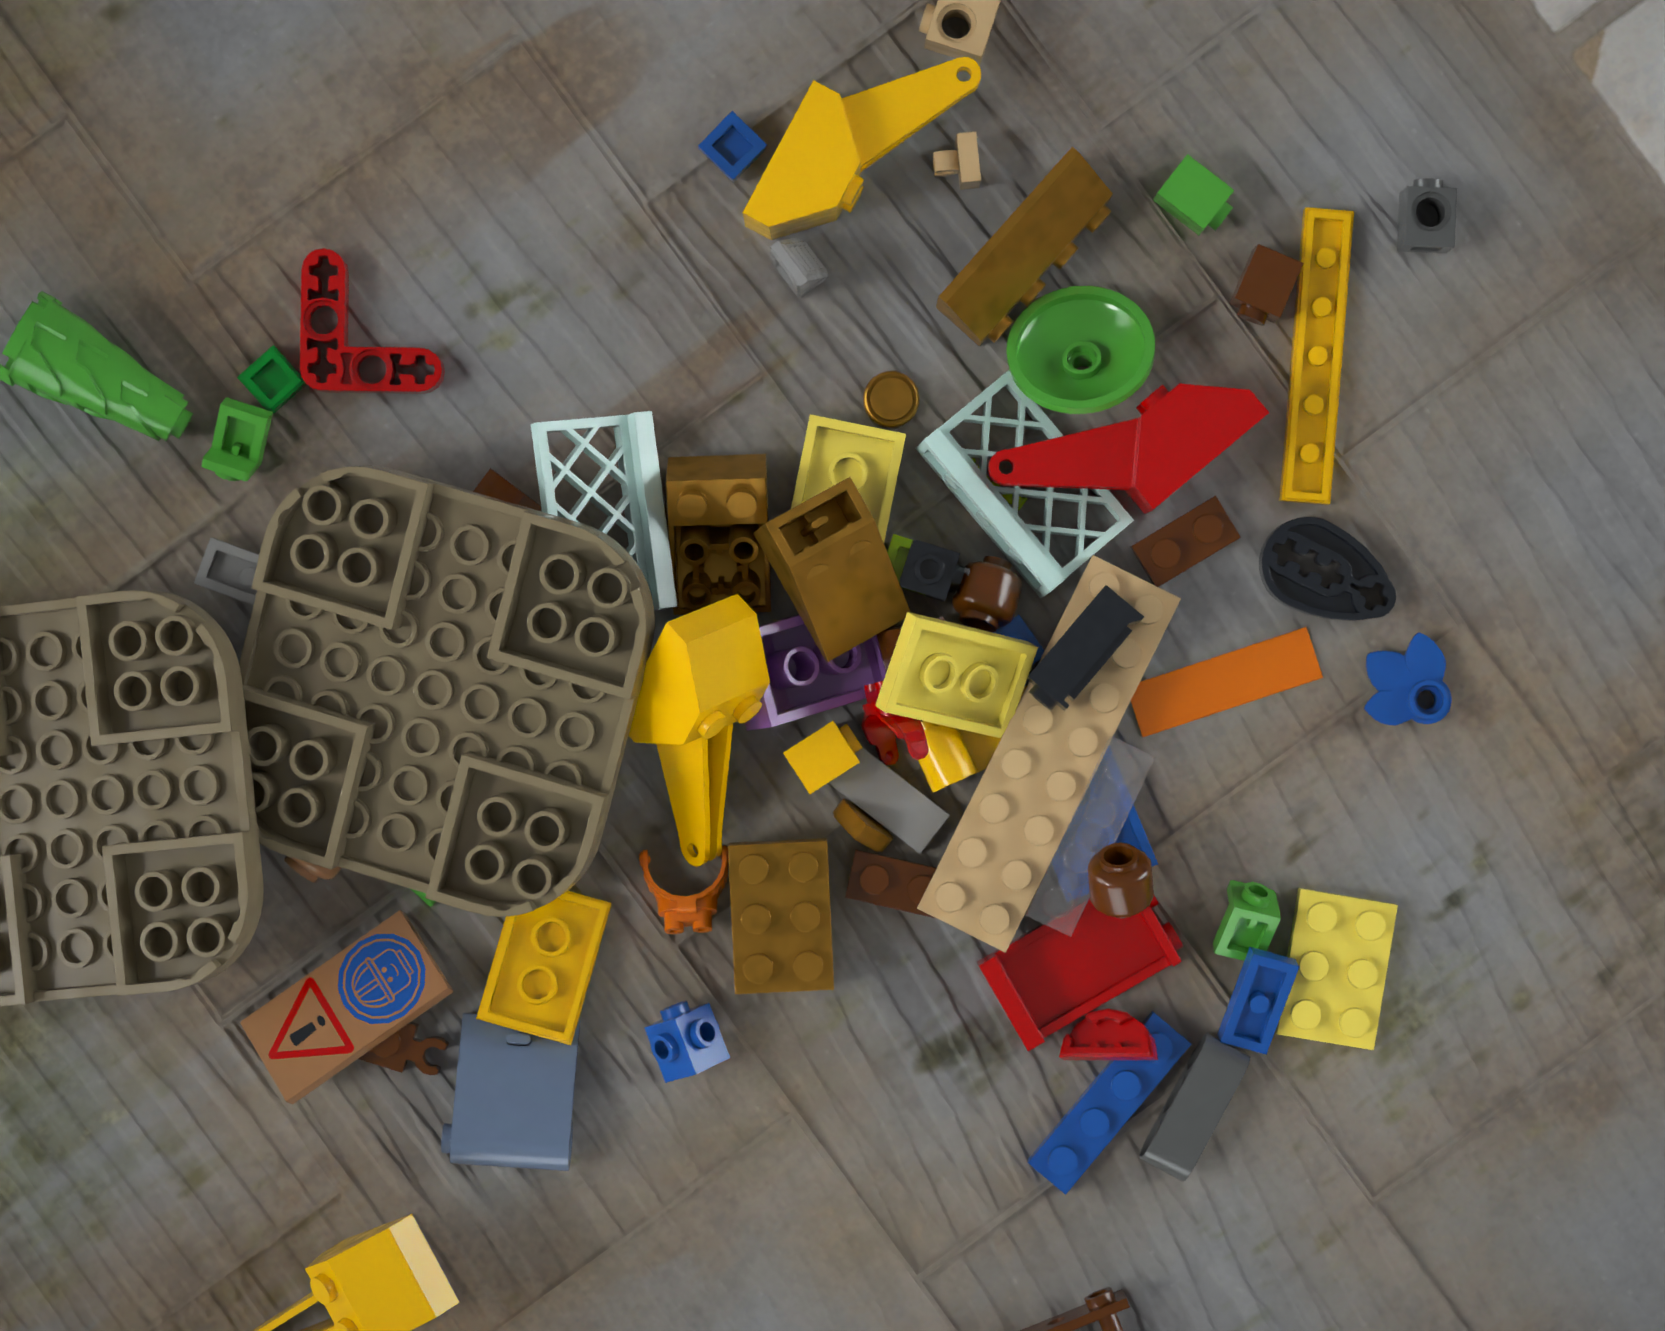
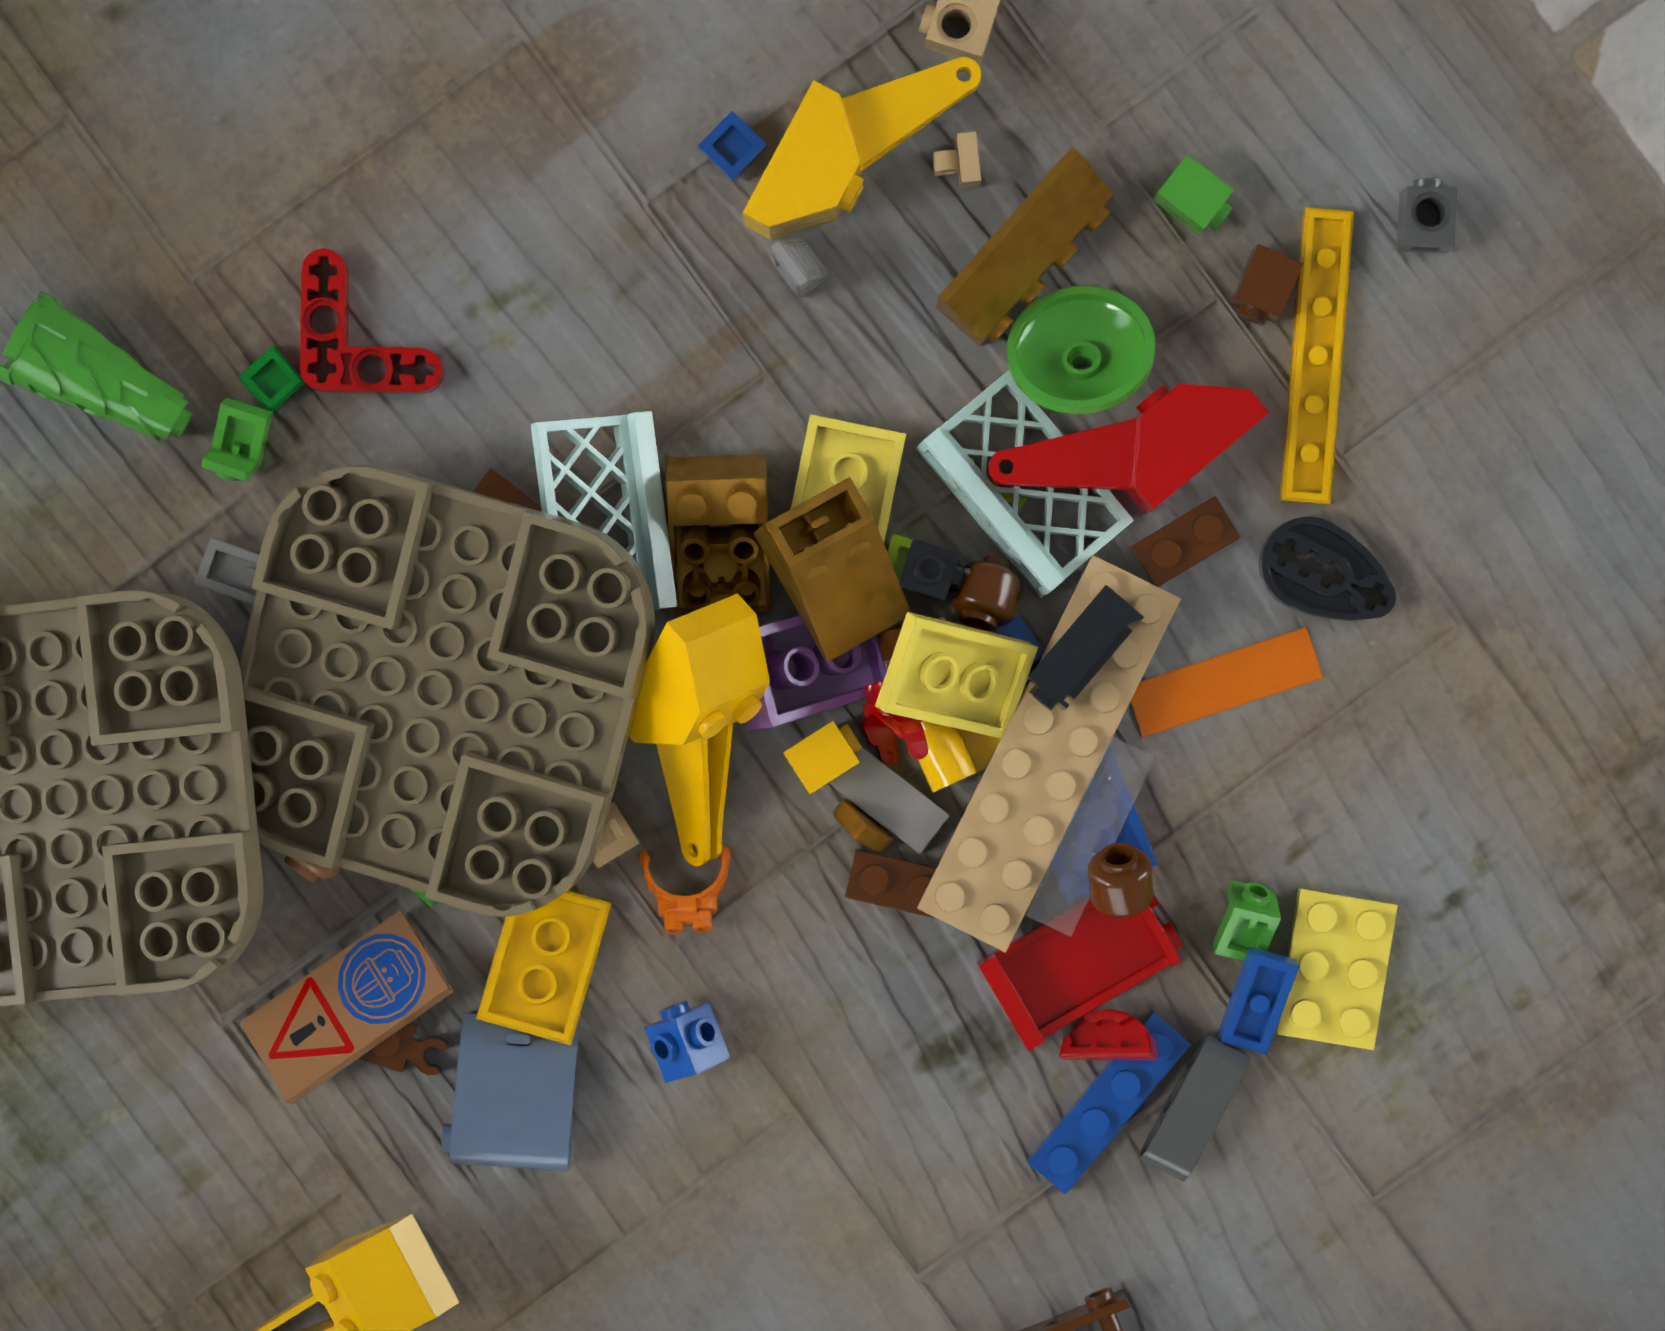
pearl gold brick [728,838,834,994] -> none
pearl gold piece [863,371,920,428] -> none
blue plate [1364,632,1452,726] -> none
none -> tan tile [593,801,640,869]

